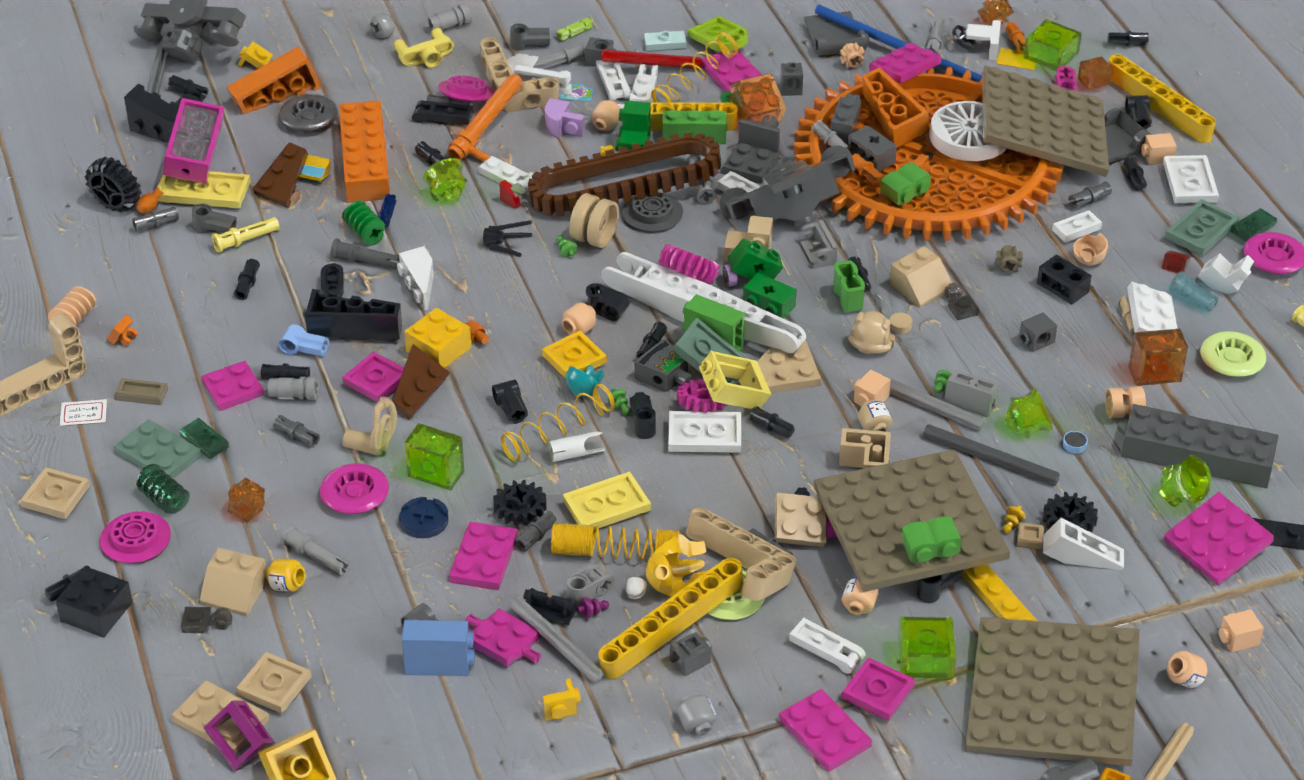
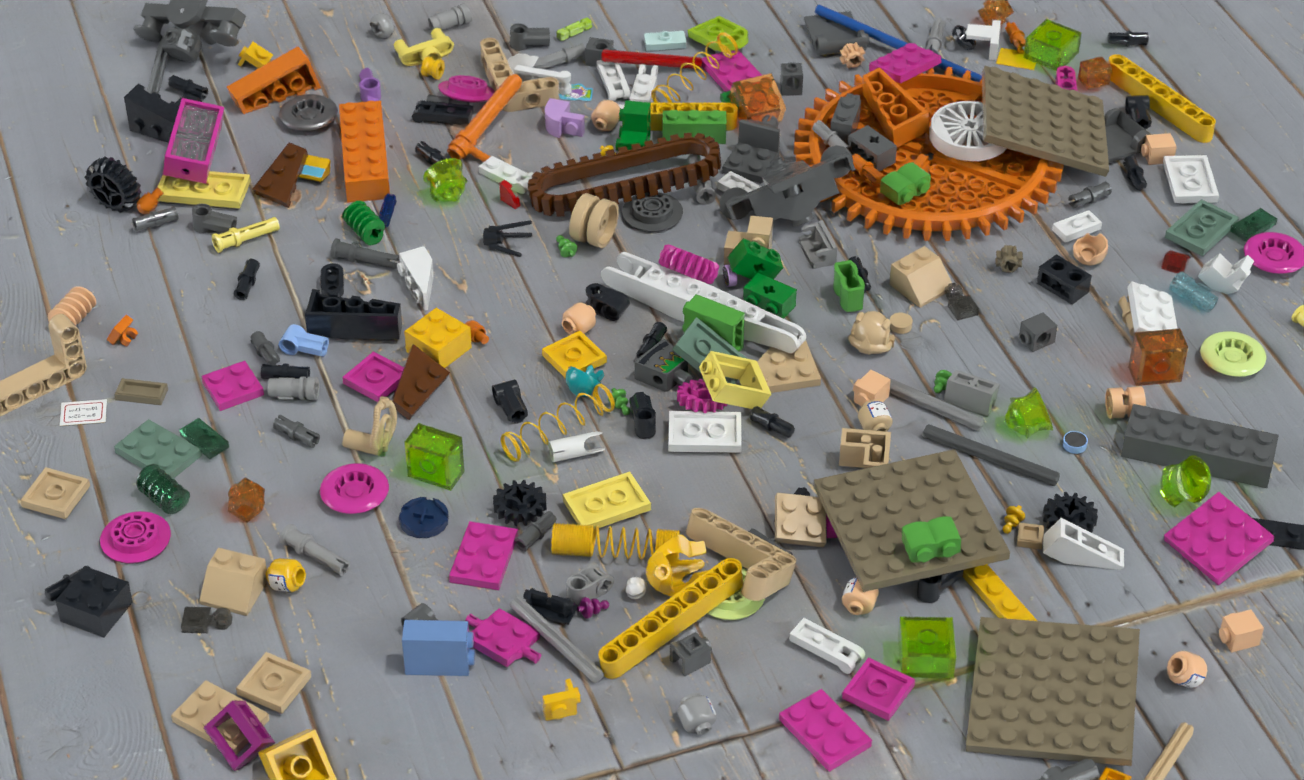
none -> dark grey axle [250,331,280,365]
none -> medium lavender piece [359,67,381,102]
none -> yellow wheel [421,56,445,80]

